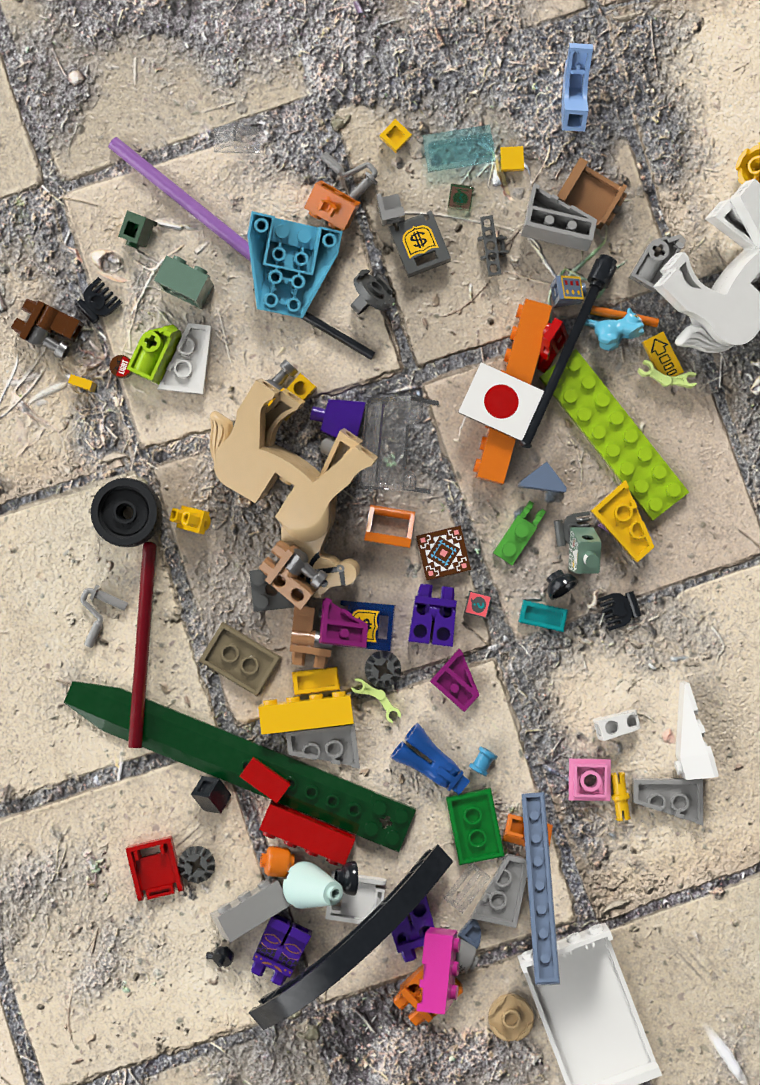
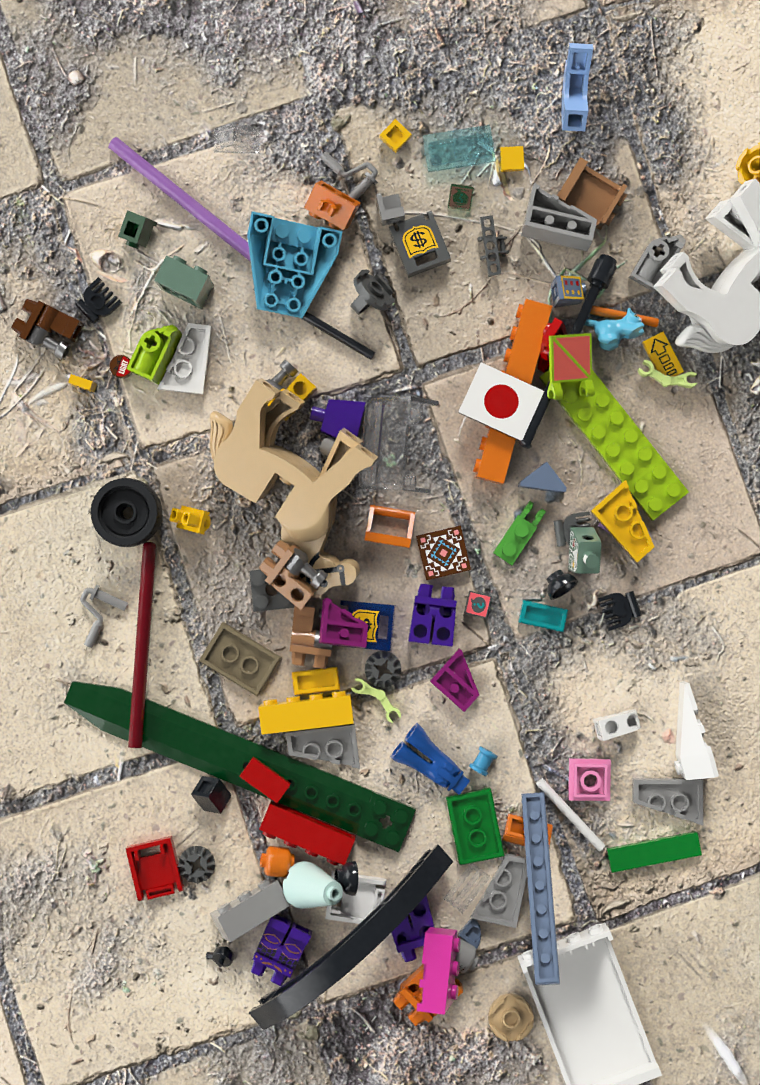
yellow pin [611,772,631,821] -> none
none -> white bar [536,778,605,851]
none -> flag [547,333,595,400]
none -> green tile [606,831,702,873]

